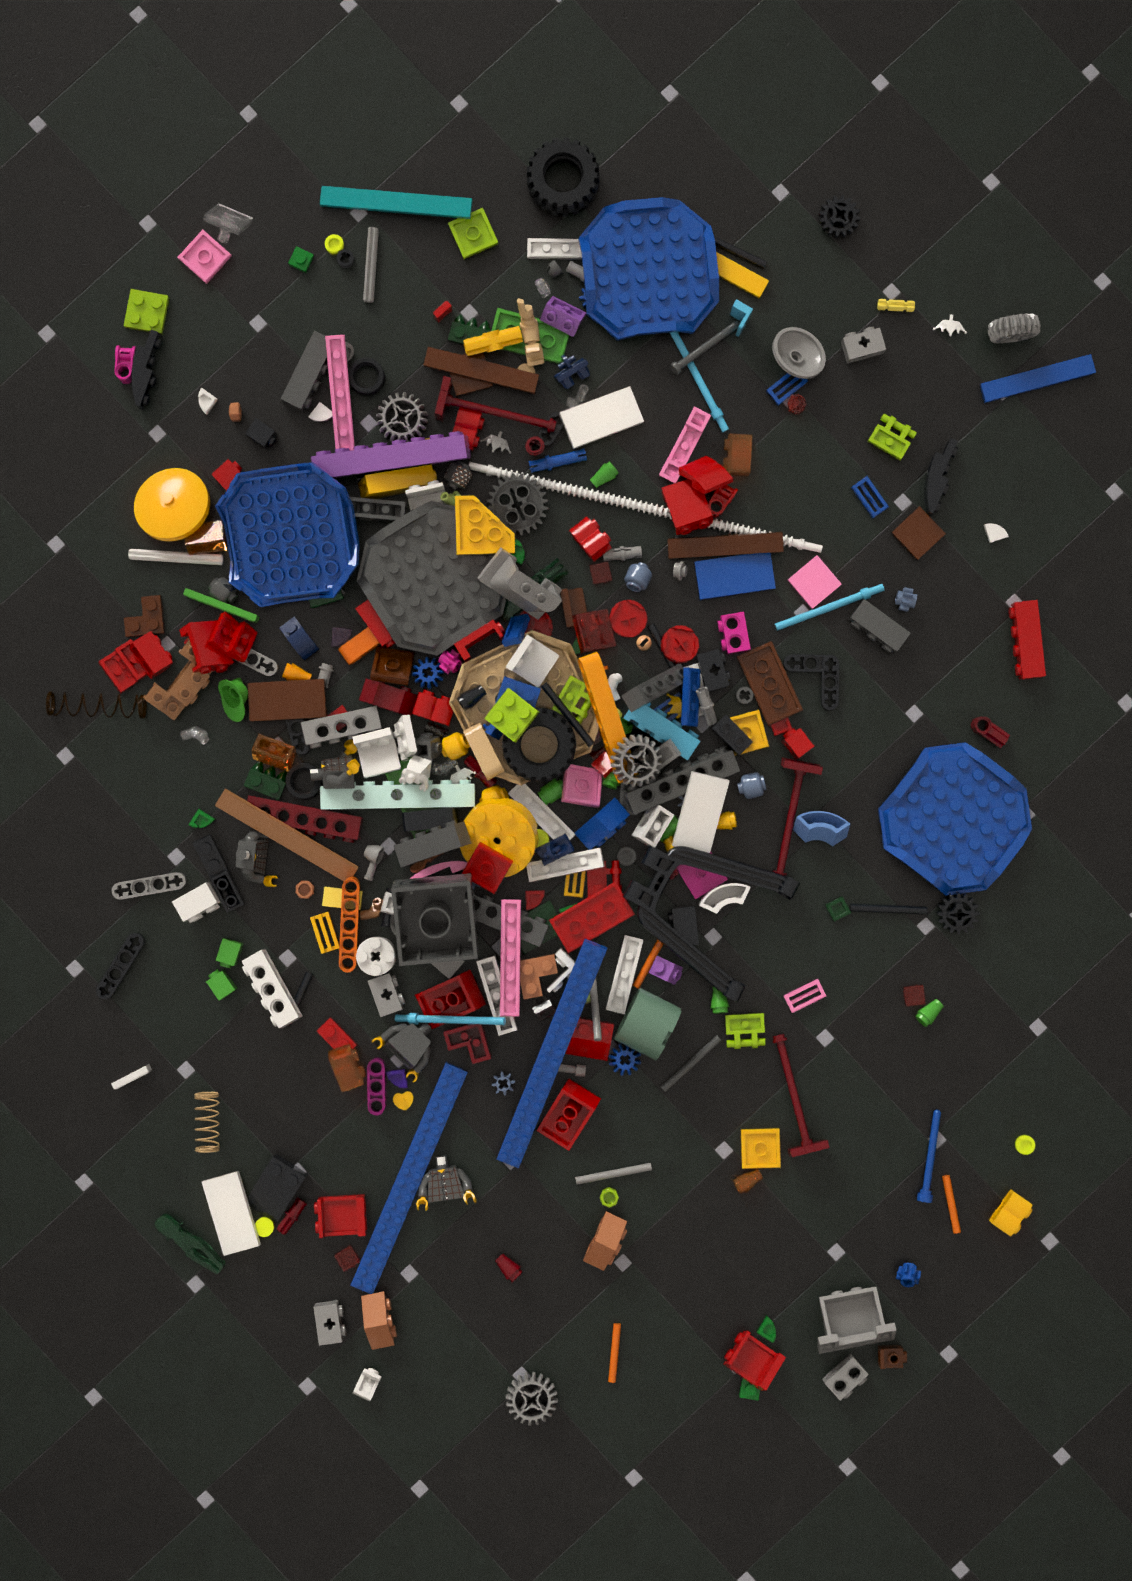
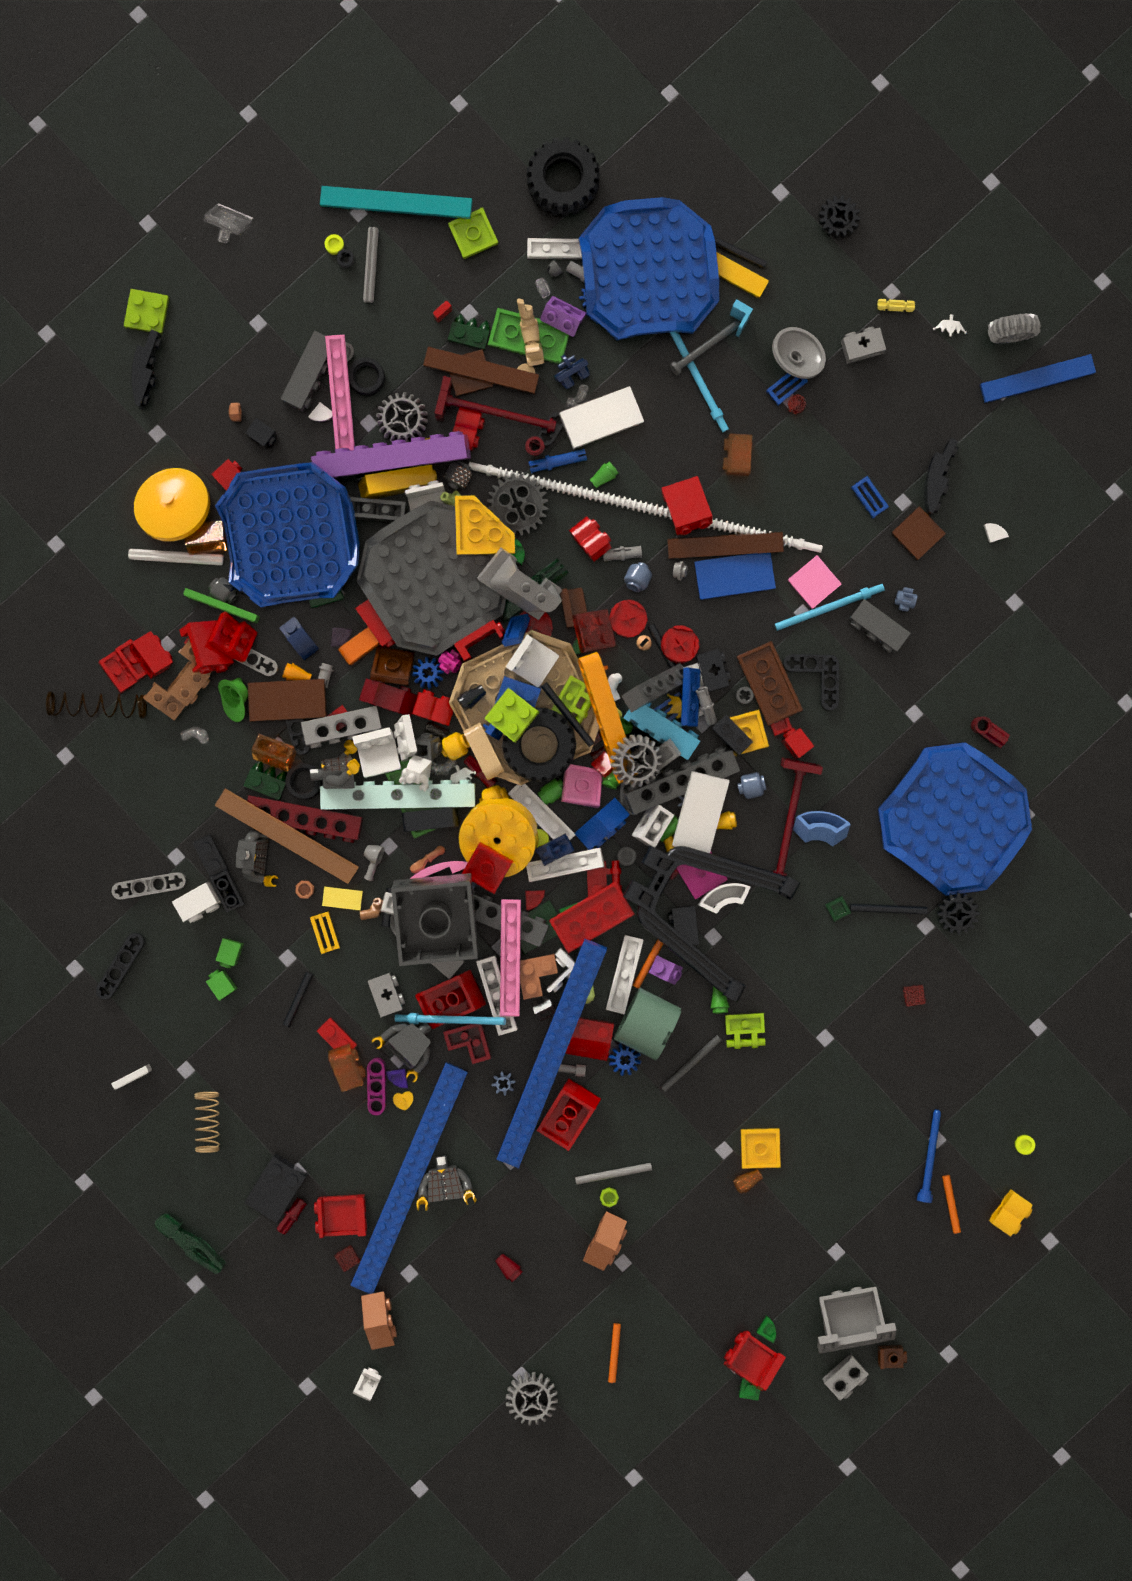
dark pink piece [114,345,136,384] -> none
reddish brown plate [124,595,165,637] -> none
bright pink tile [177,229,232,284] -> none
green tile [189,809,216,828] -> none
white tile [198,388,218,415] -> none
white tile [202,1171,261,1256] -> none
white brick [242,950,303,1028] -> none
neon yellow tile [255,1217,275,1237] -> none
green plate [288,246,314,273] -> none
light grey brick [314,1300,346,1346] -> none
orange beam [339,876,360,973] -> none
white brick [356,936,396,976] -> none
dark grey brick [394,820,472,867] -> none
yellow piece [463,326,523,356] -> none
light grey piece [479,431,512,454] -> none
yellow tile [564,871,586,898] -> none
clear red tile [589,561,612,585] -> none
light grey bar [590,978,602,1041] -> none
bright pink slope [659,406,711,483] -> none
red slope [679,456,733,494] -> none
red piece [708,485,738,518] -> none
dark pink brick [717,612,751,655] -> none
dark red tile [773,1034,830,1157] -> none
bright pink tile [783,979,826,1013] -> none
lime plate [867,414,917,461] -> none
blue gear [896,1263,921,1287] -> none
bright green cone [915,999,944,1027] -> none
red brick [1009,600,1046,680] -> none

